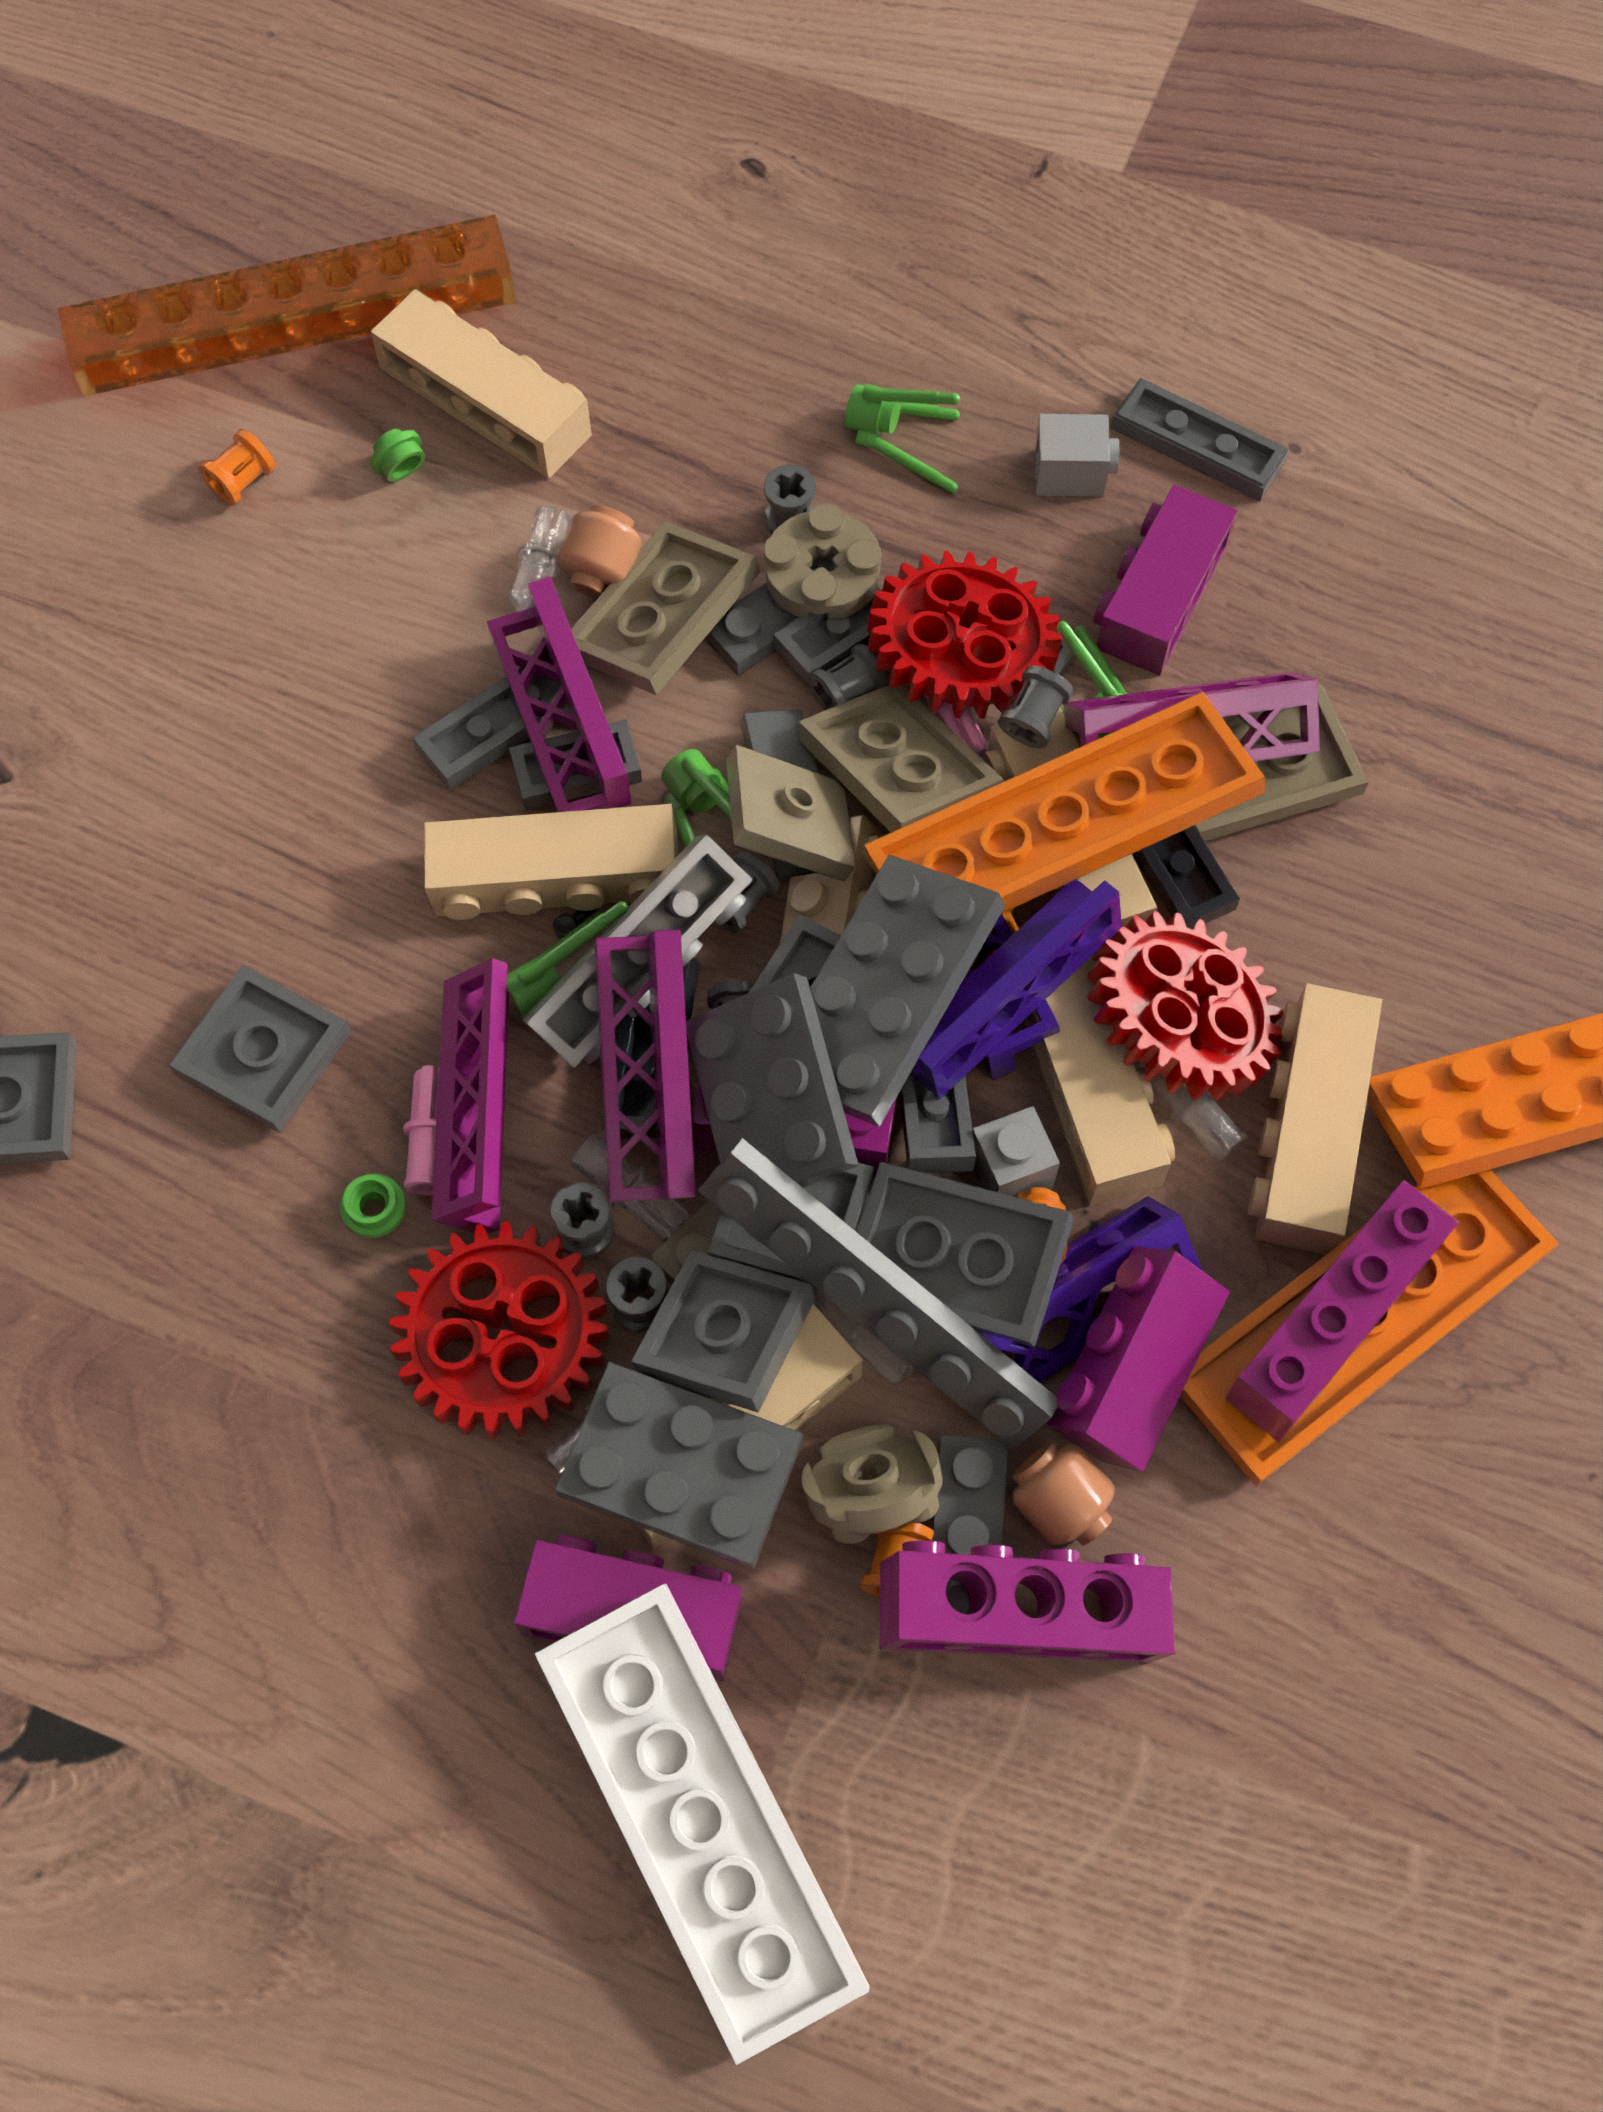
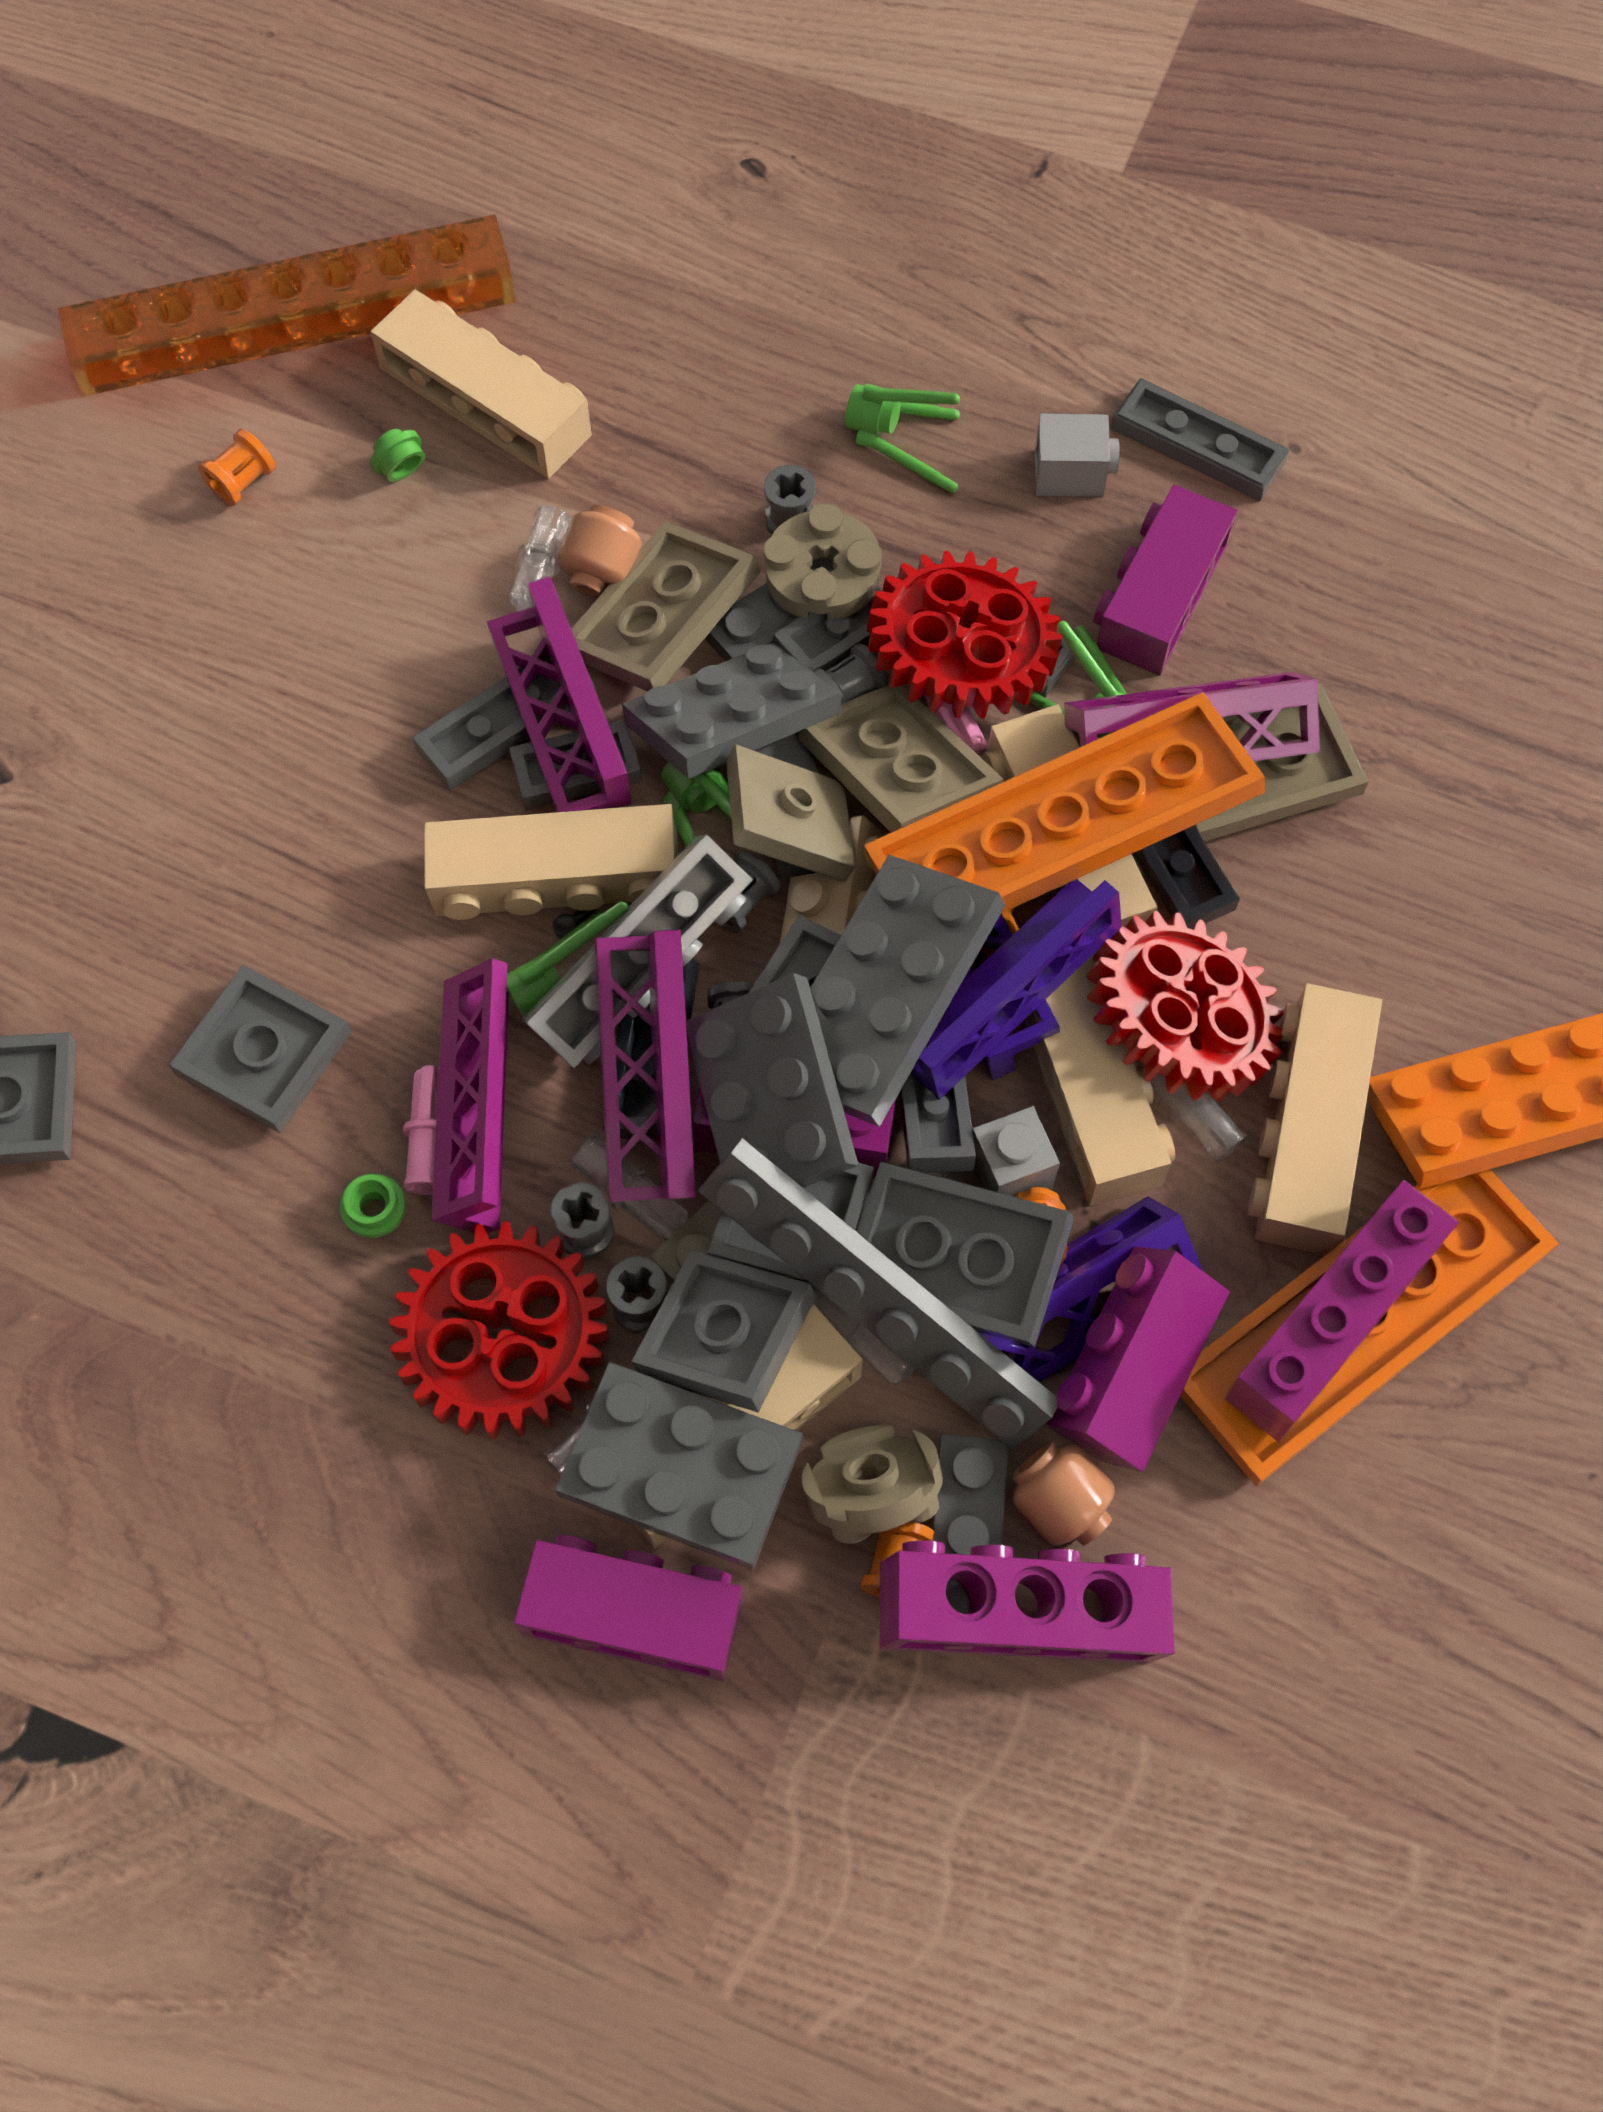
white plate [535,1584,870,2065] -> none
dark grey bush [997,665,1073,748] -> none
none -> dark grey plate [622,642,841,779]

